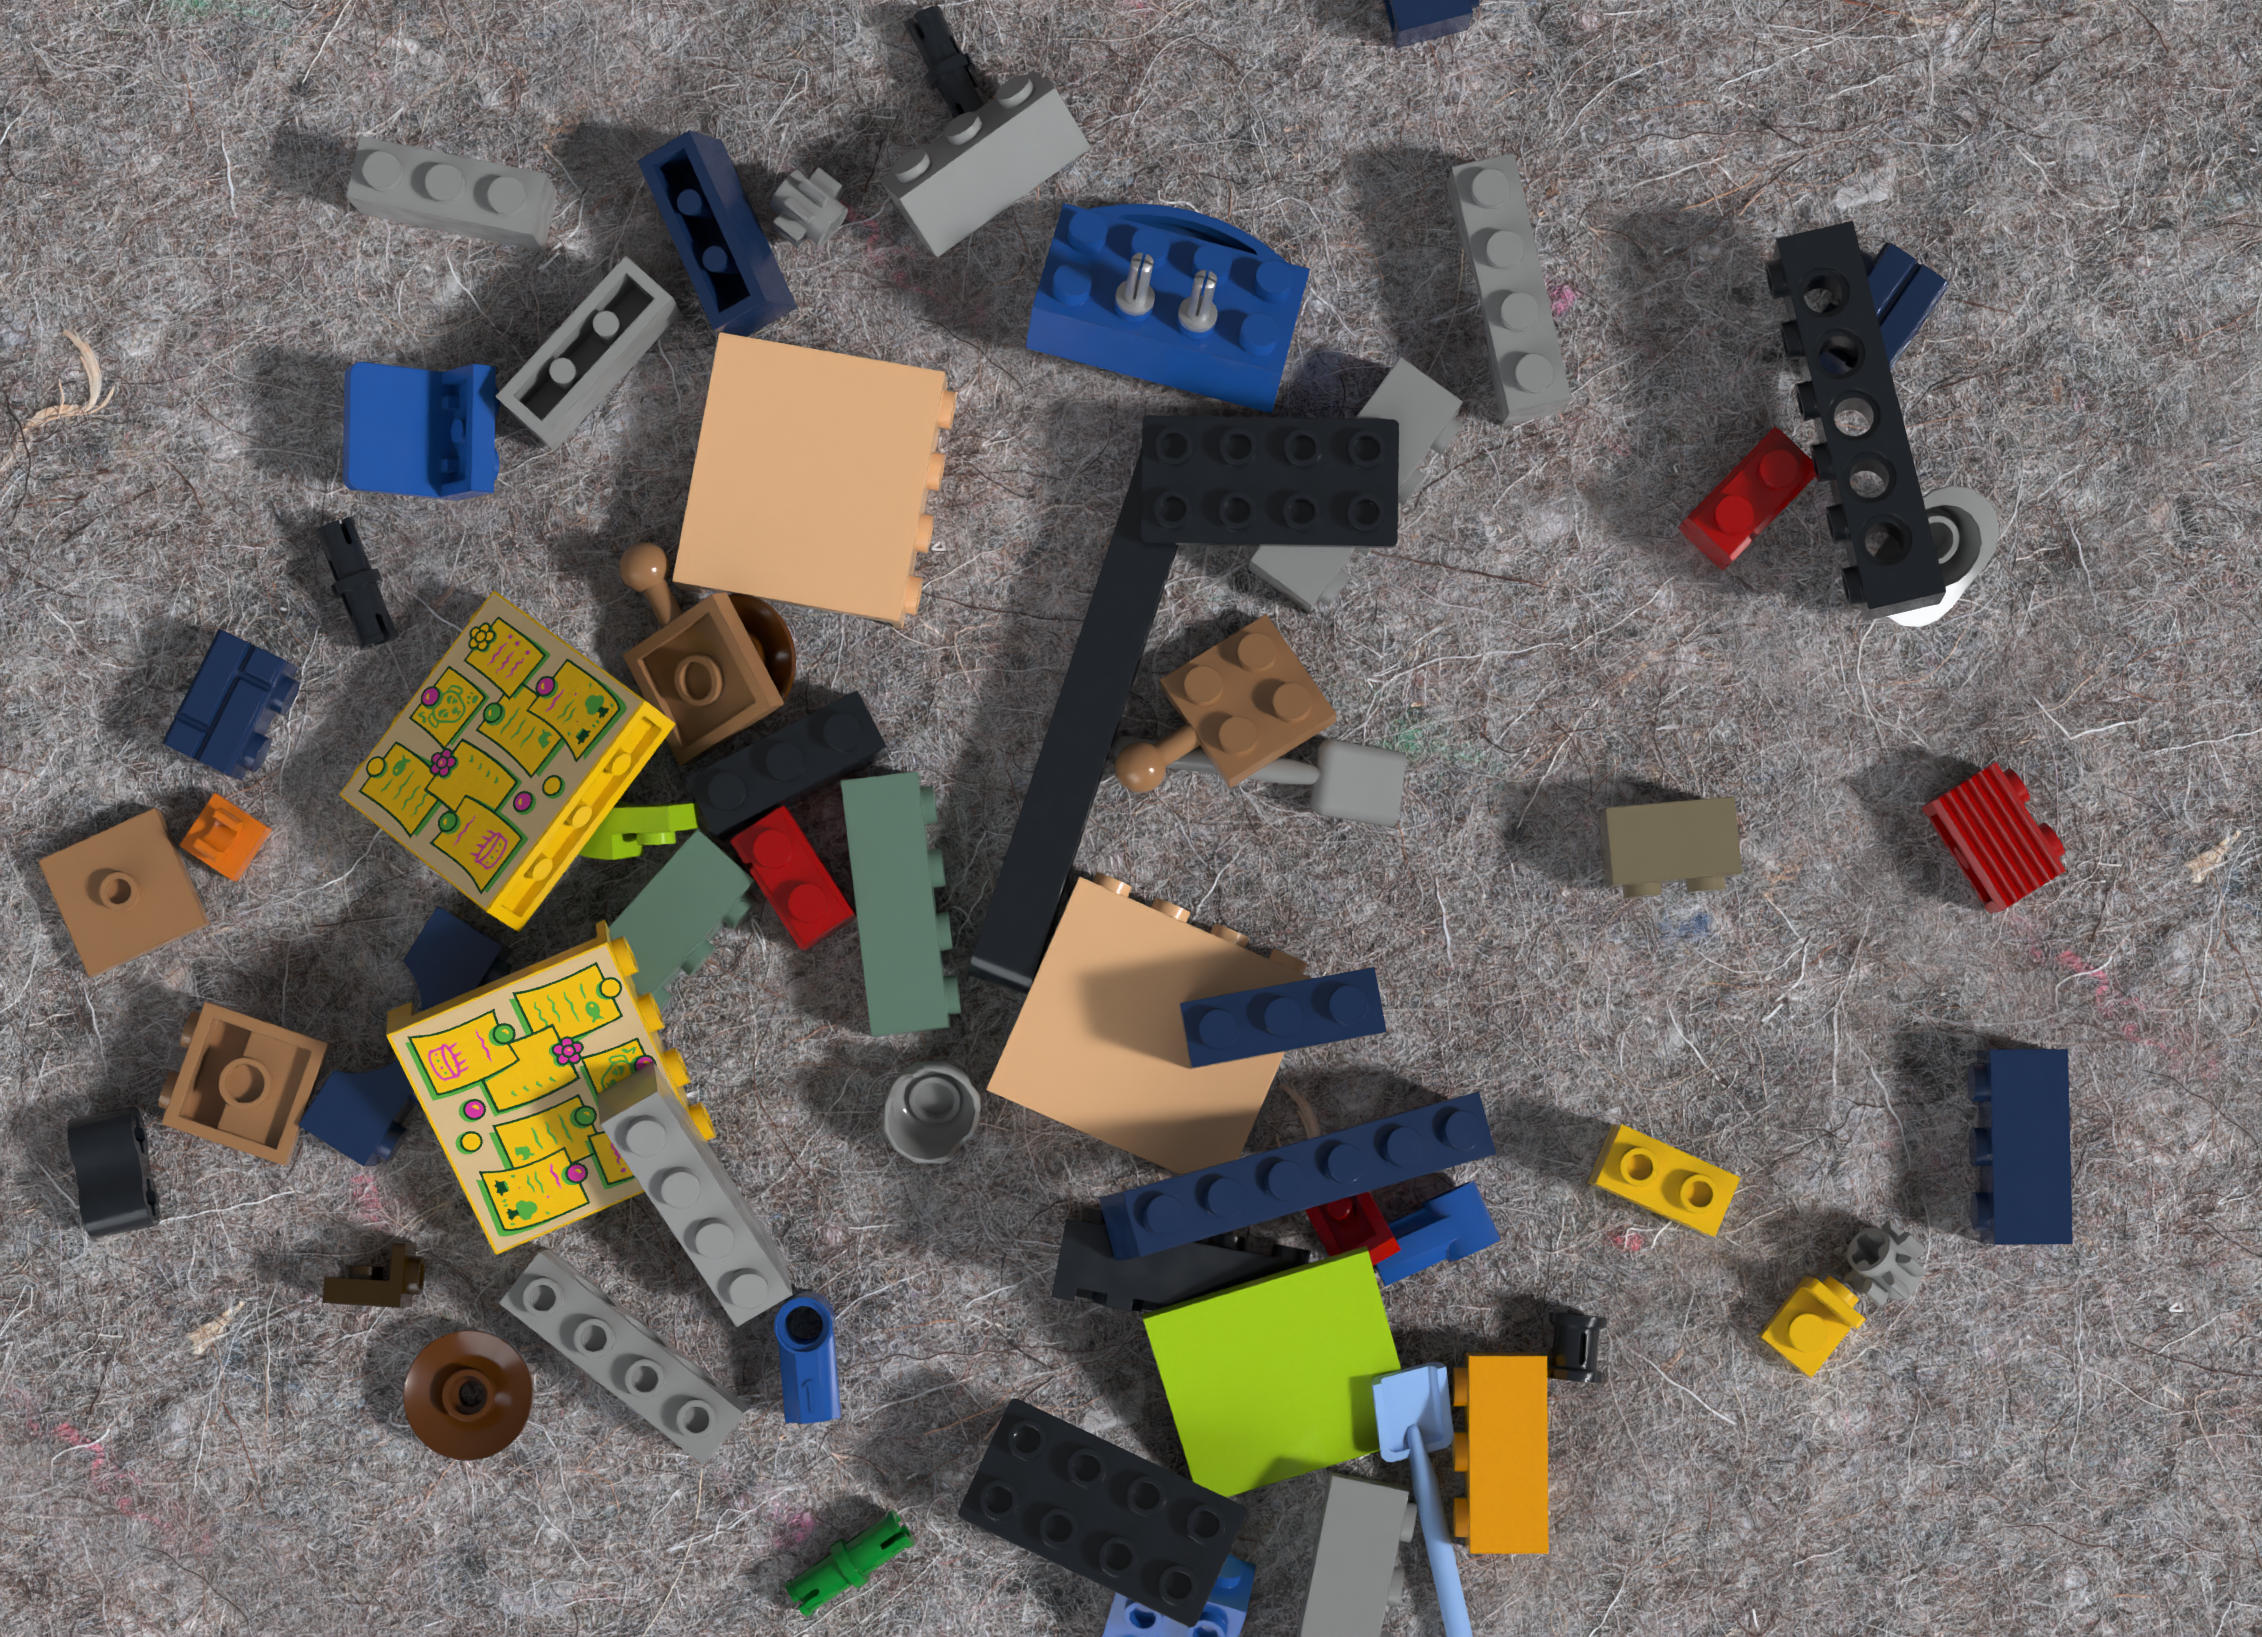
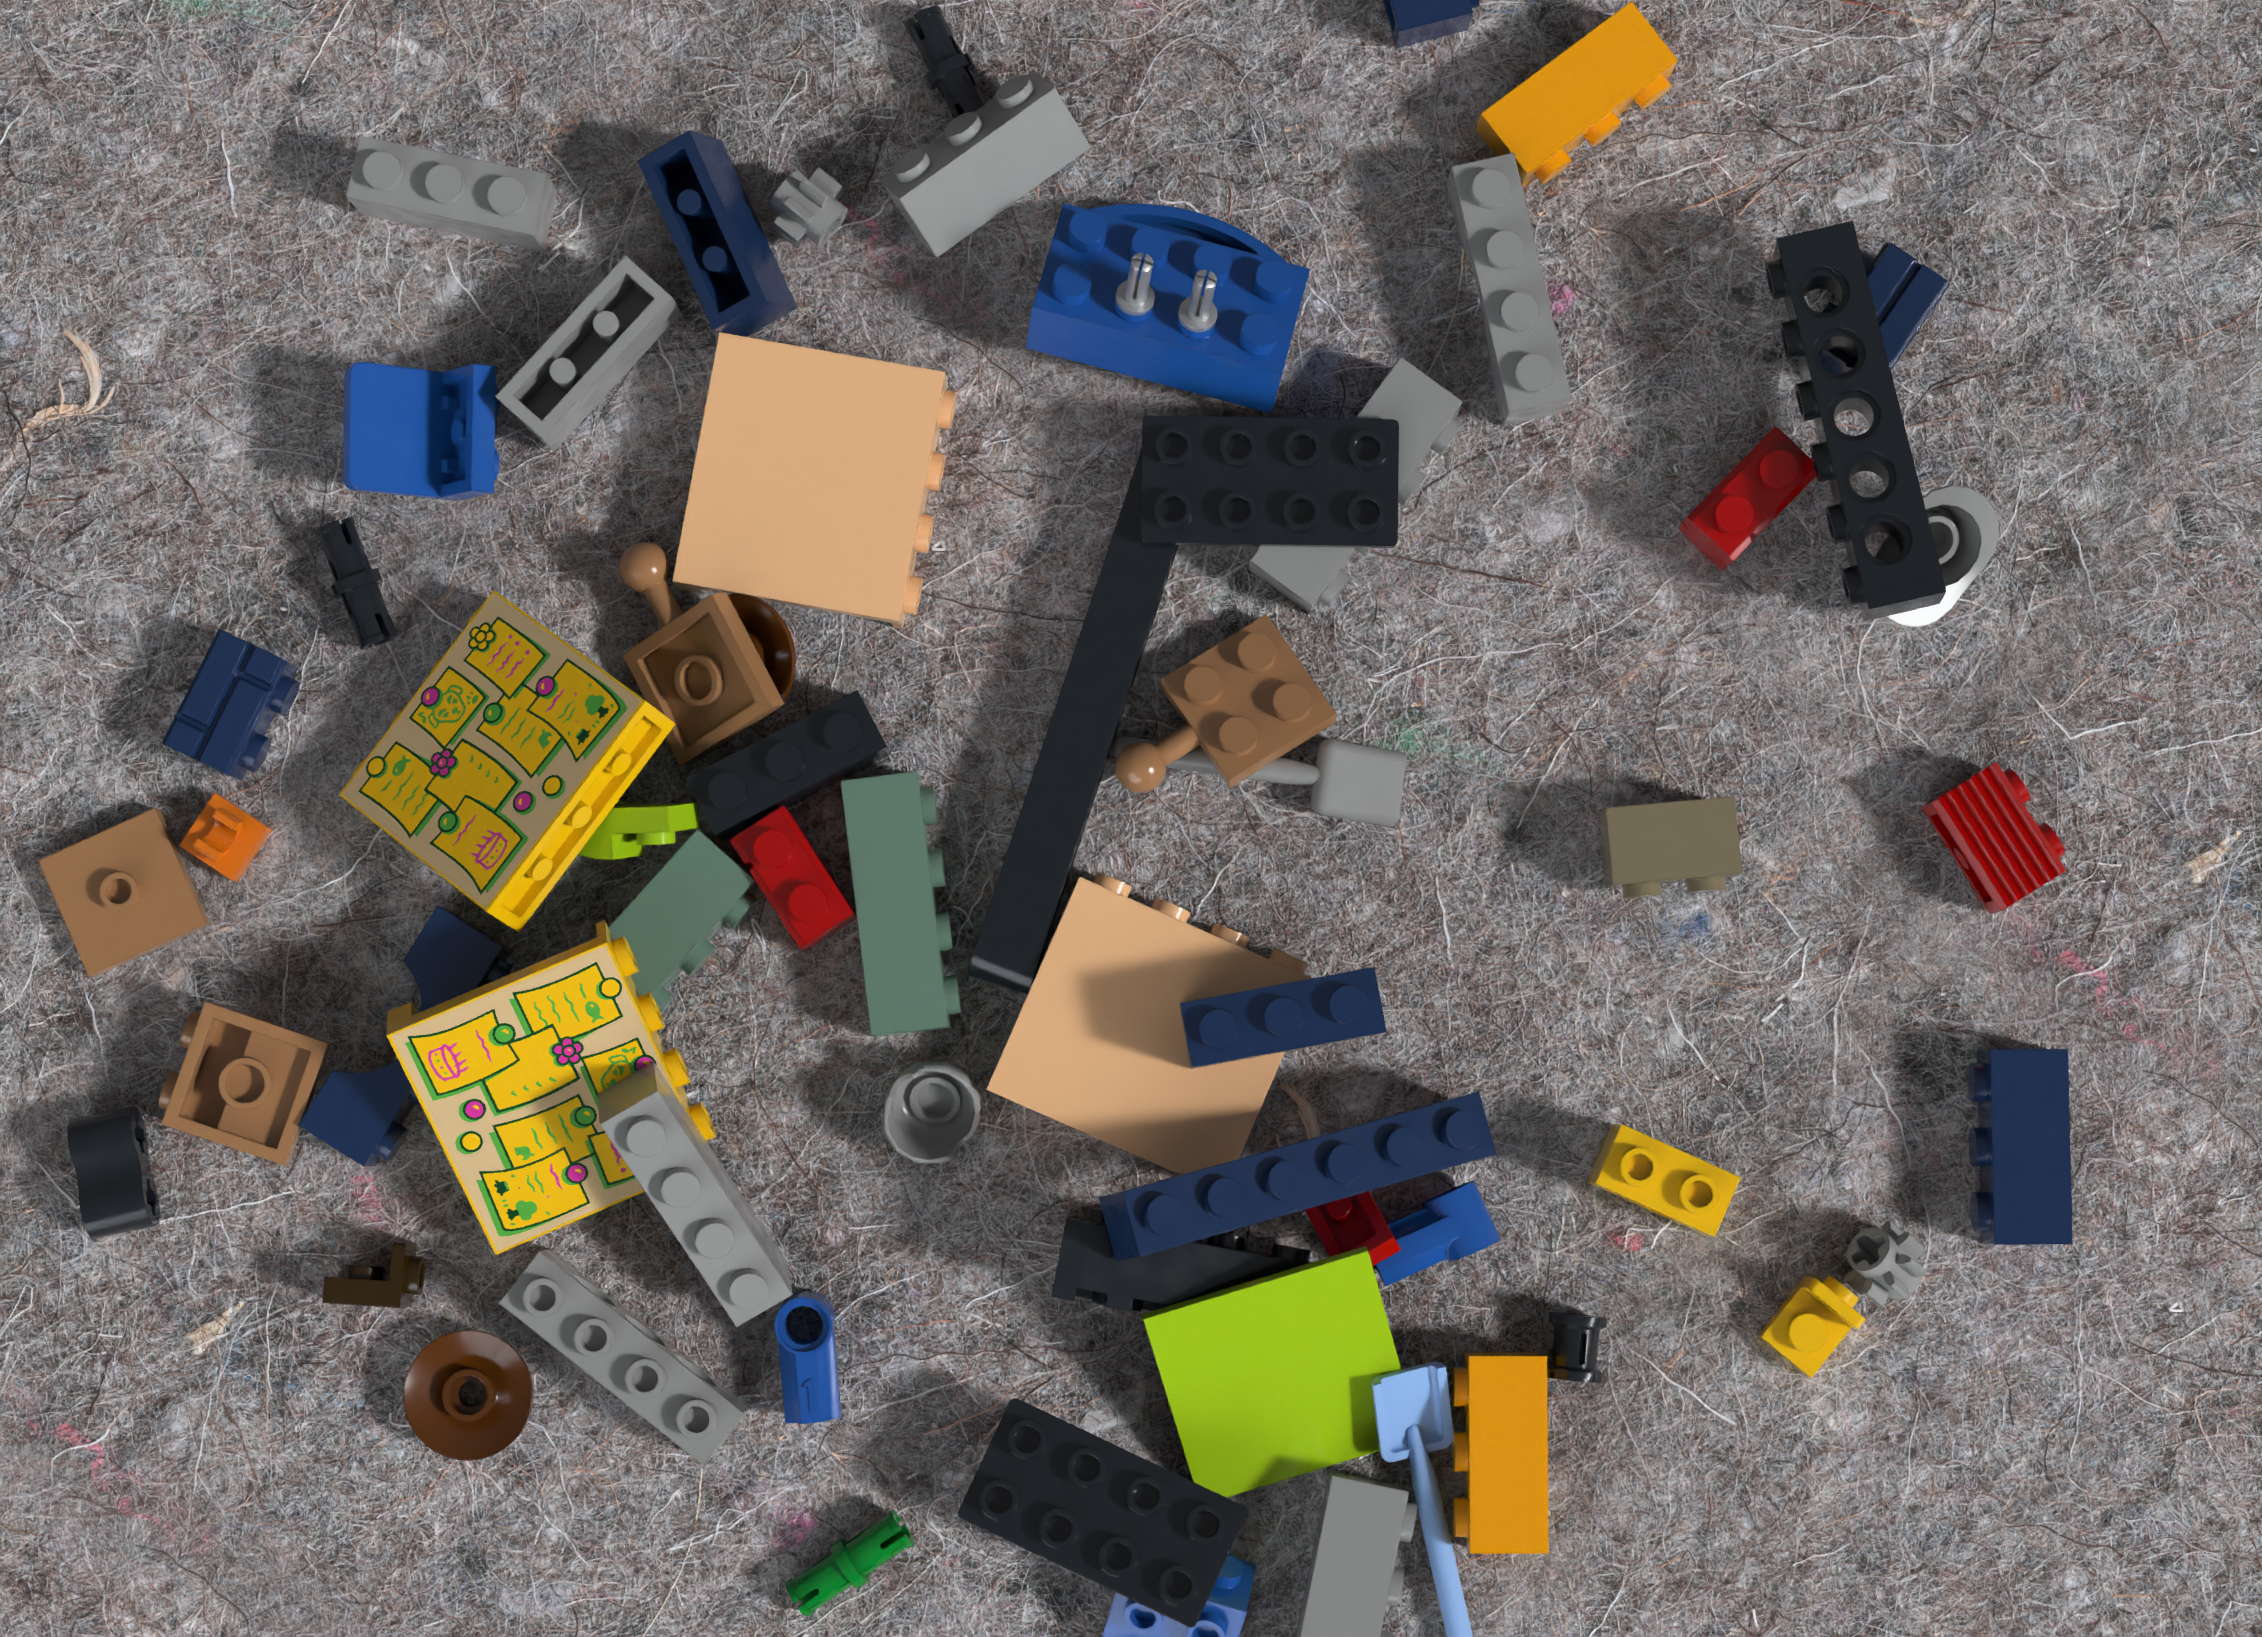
none -> light orange brick [1475,1,1678,187]

